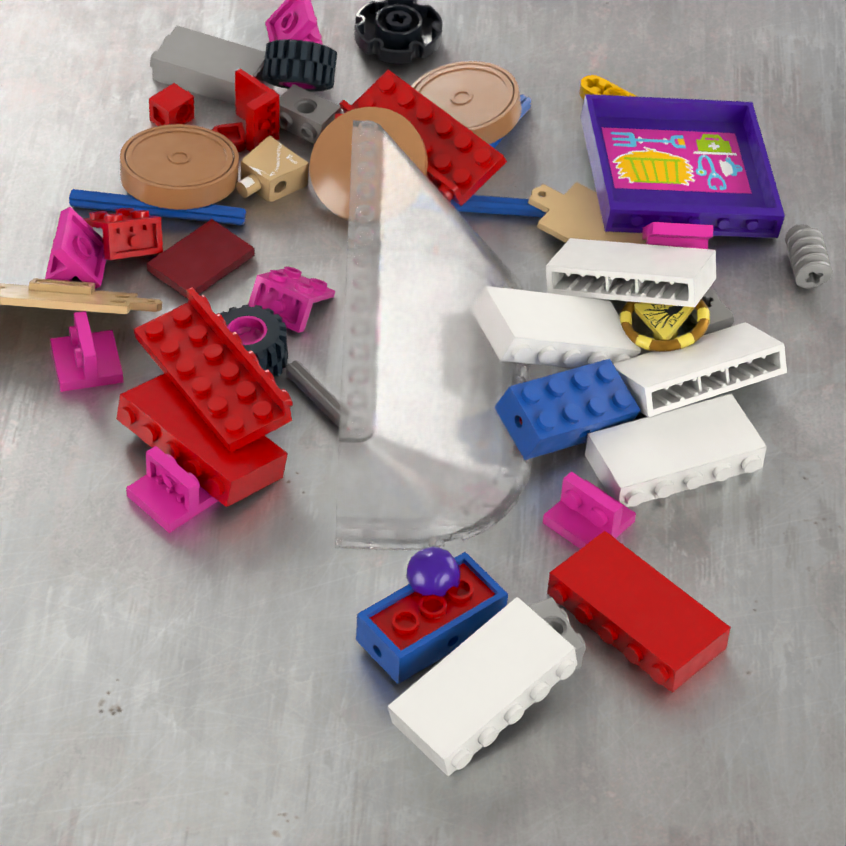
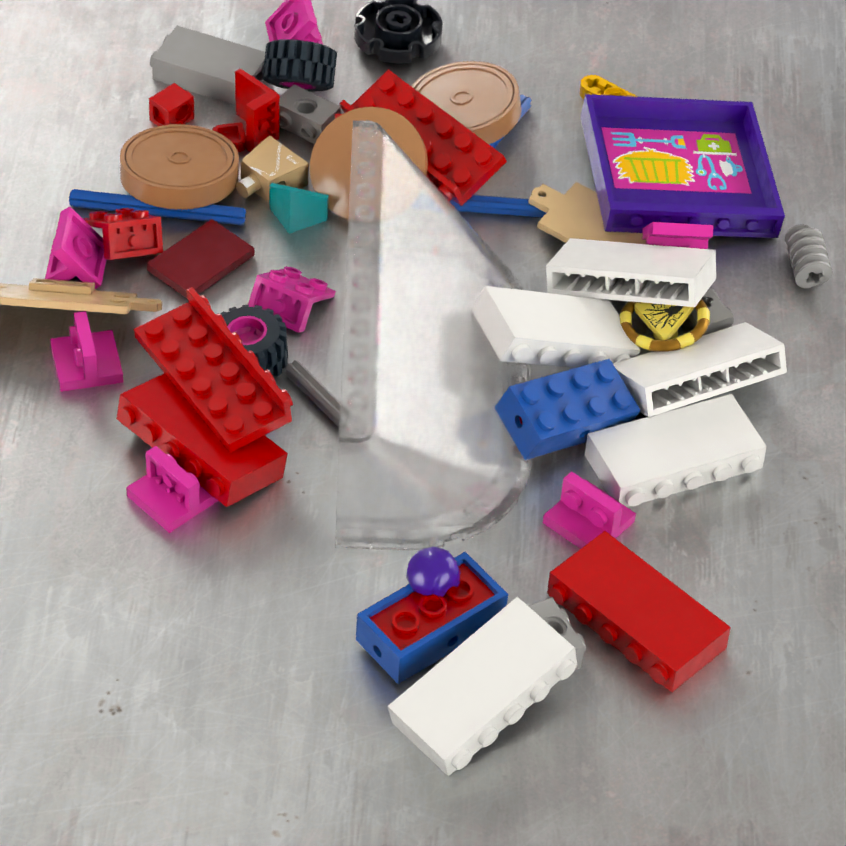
none -> teal slope [269,183,329,234]

